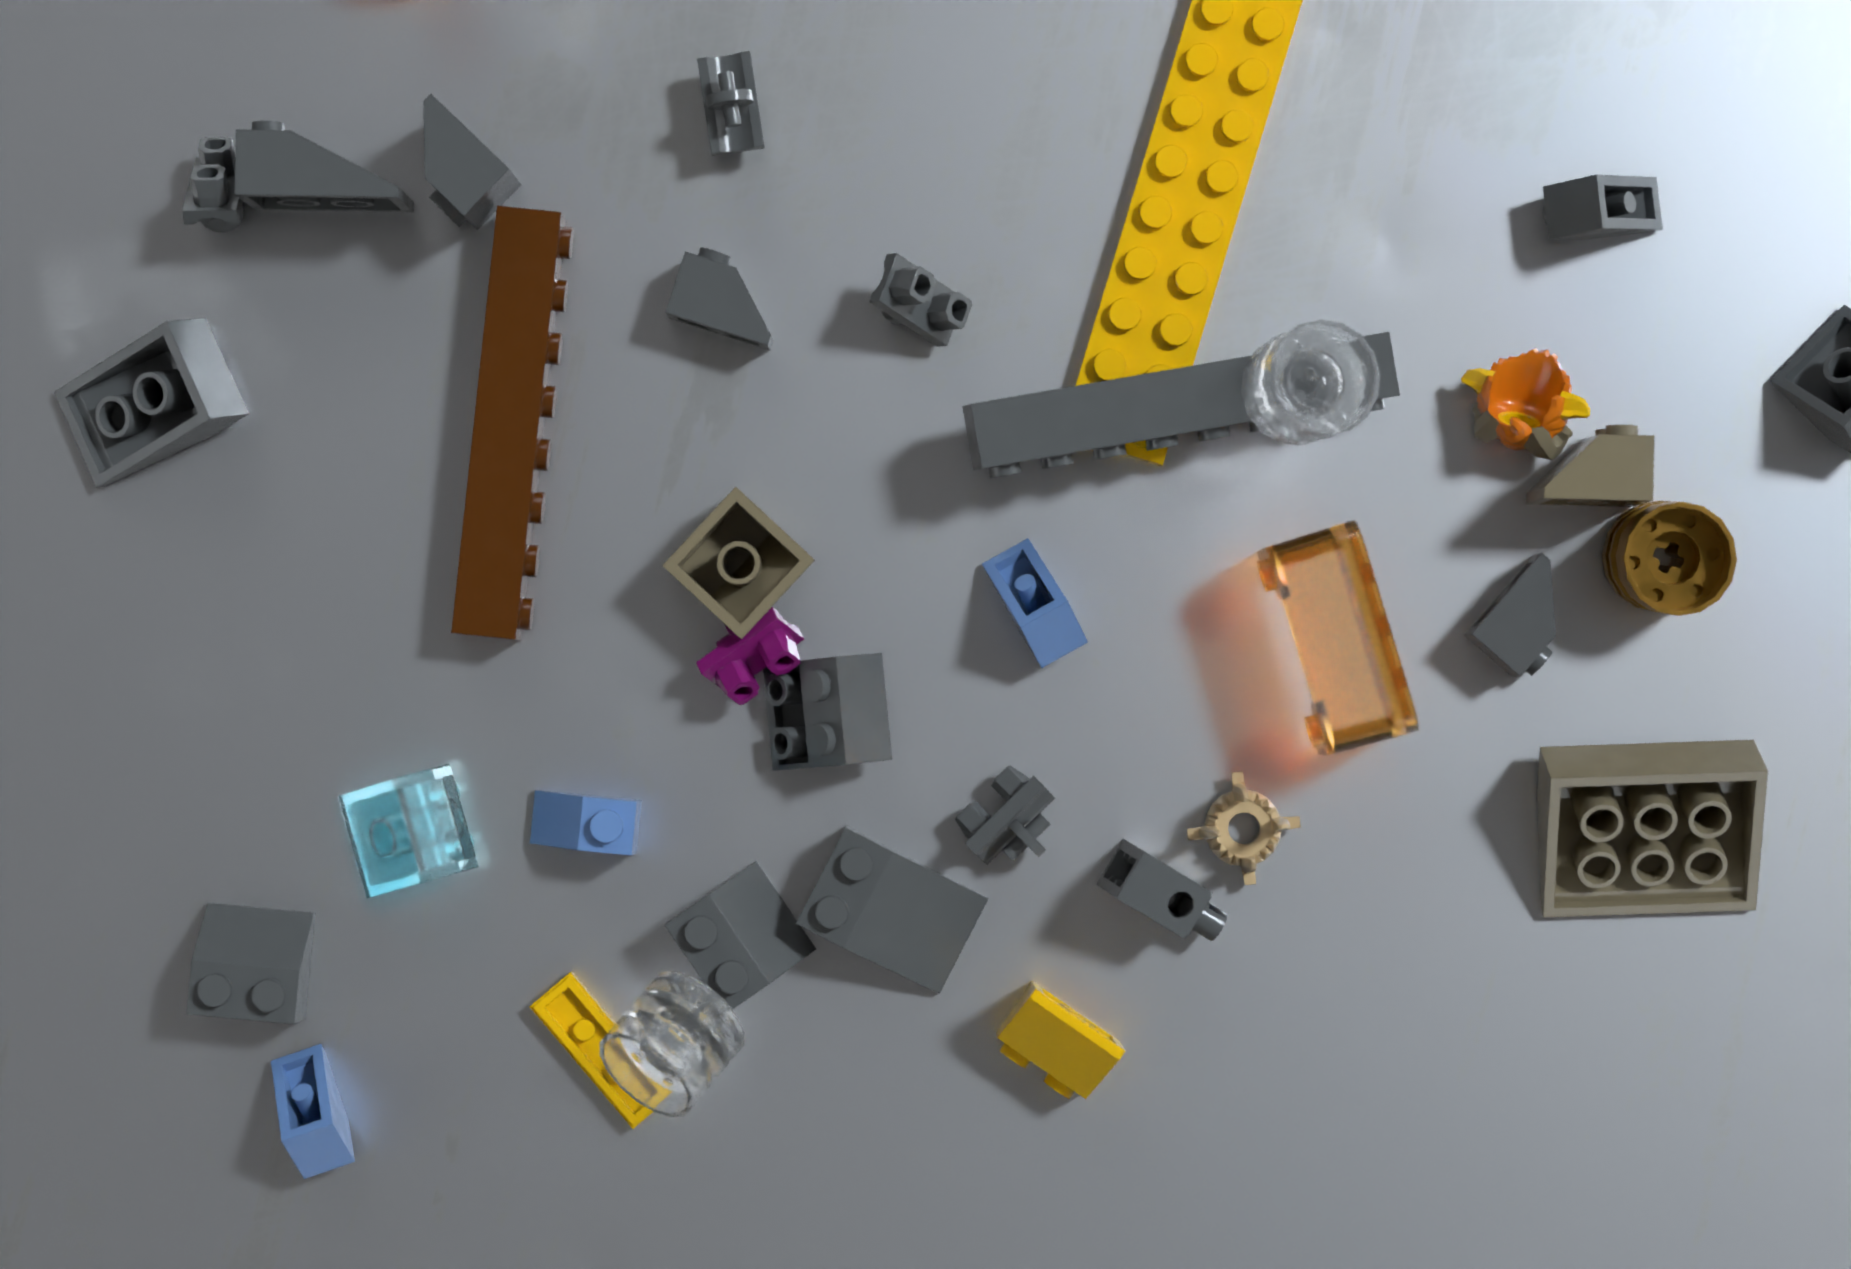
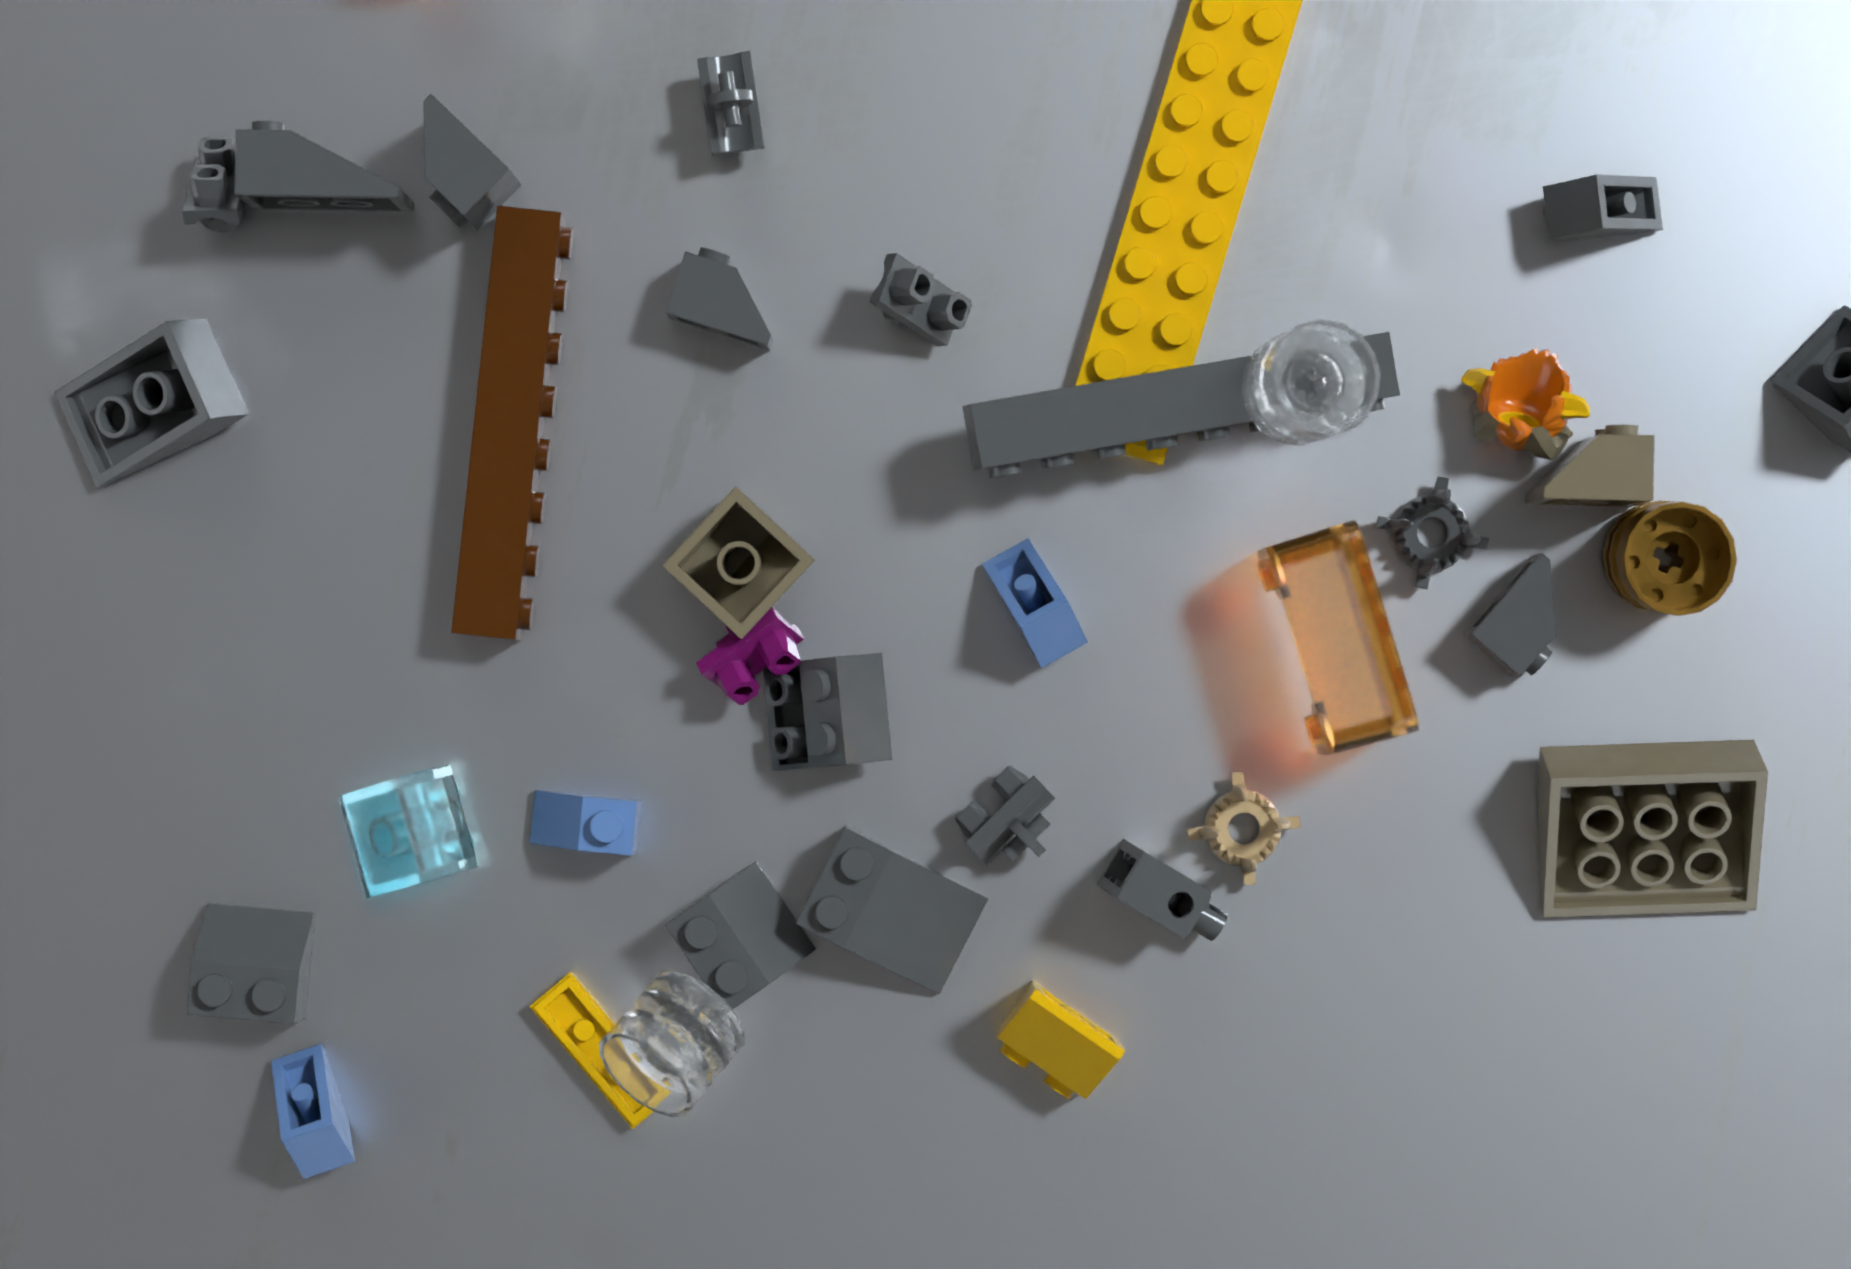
none -> dark grey piece [1376,476,1489,589]

